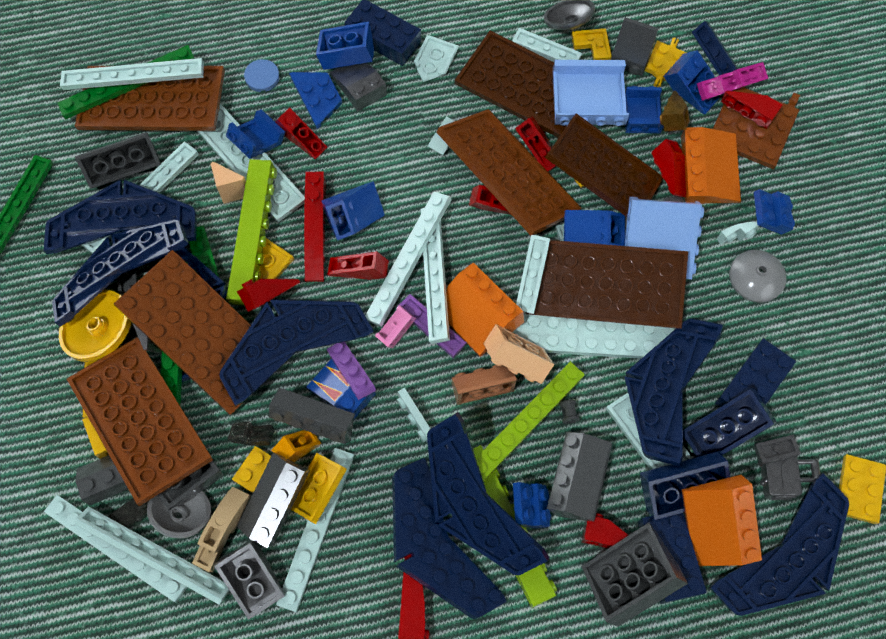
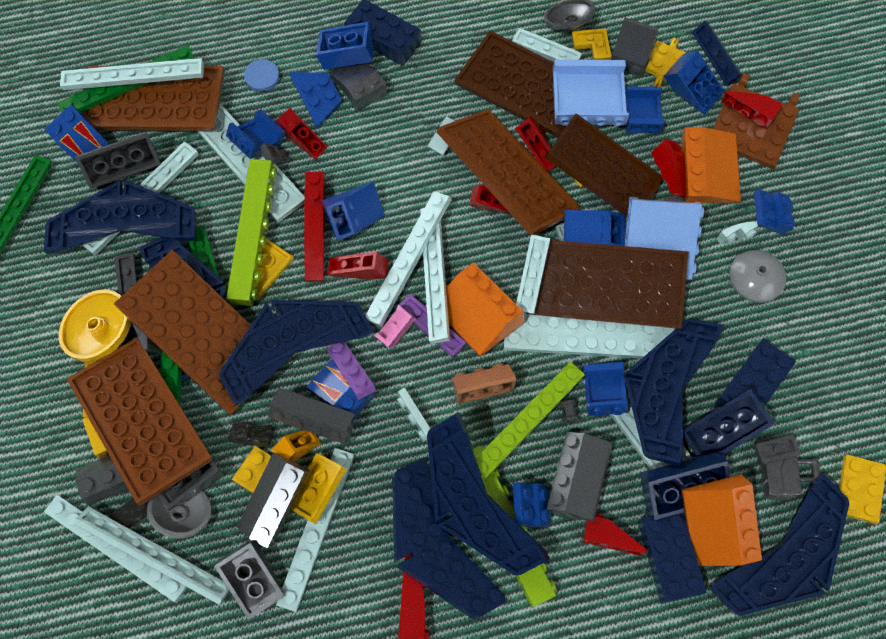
dark blue wing [52,220,188,327] -> none
tan slope [192,487,251,572] -> none
light nougat slope [211,161,246,204] -> none
red slope [237,279,300,312] -> none
light aqua tile [414,35,459,82] -> none
light nougat brick [483,324,554,384] -> none
dark grey slope [581,523,688,627] -> none
pearl gold slope [660,91,690,132] -> none
dark pink slope [697,62,769,101] -> none
none -> blue slope [44,105,110,162]
none -> dark grey plate [260,142,291,164]
none -> blue panel [583,362,628,417]

